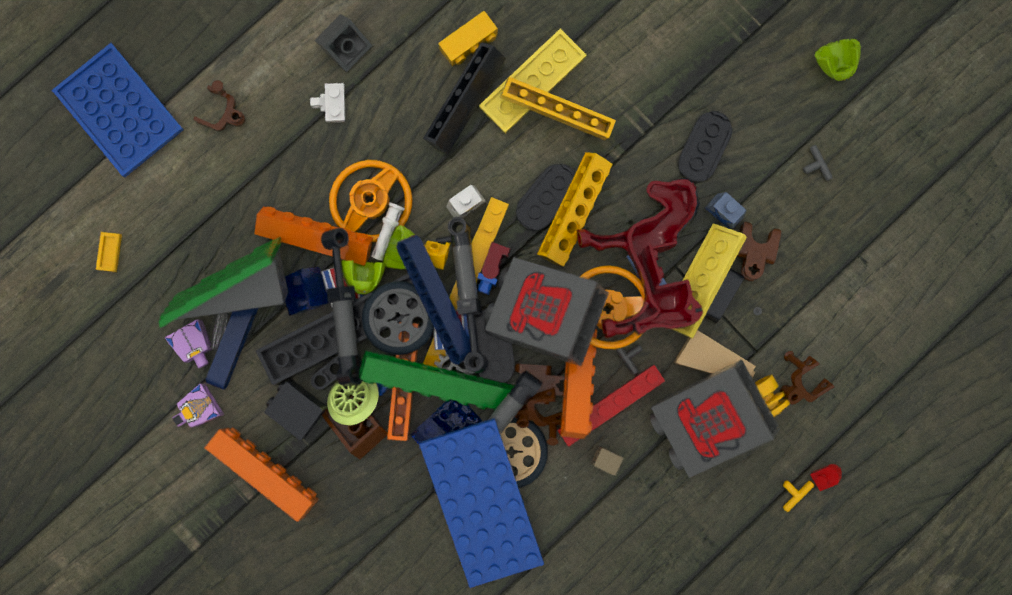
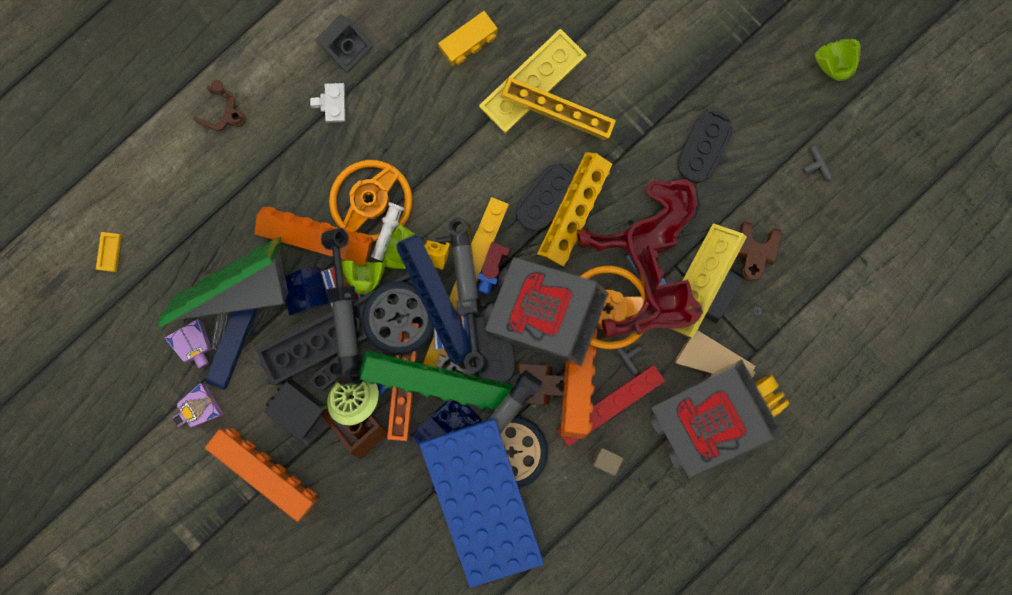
blue plate [52,43,184,177] -> none
black brick [423,42,506,154] -> none
white torso [446,185,487,219] -> none
reddish brown piece [515,388,562,446] -> none
sand blue torso [705,192,746,230] -> none
reddish brown piece [780,351,834,405] -> none
yellow piece [783,480,814,512] -> none
red plate [810,464,842,491] -> none

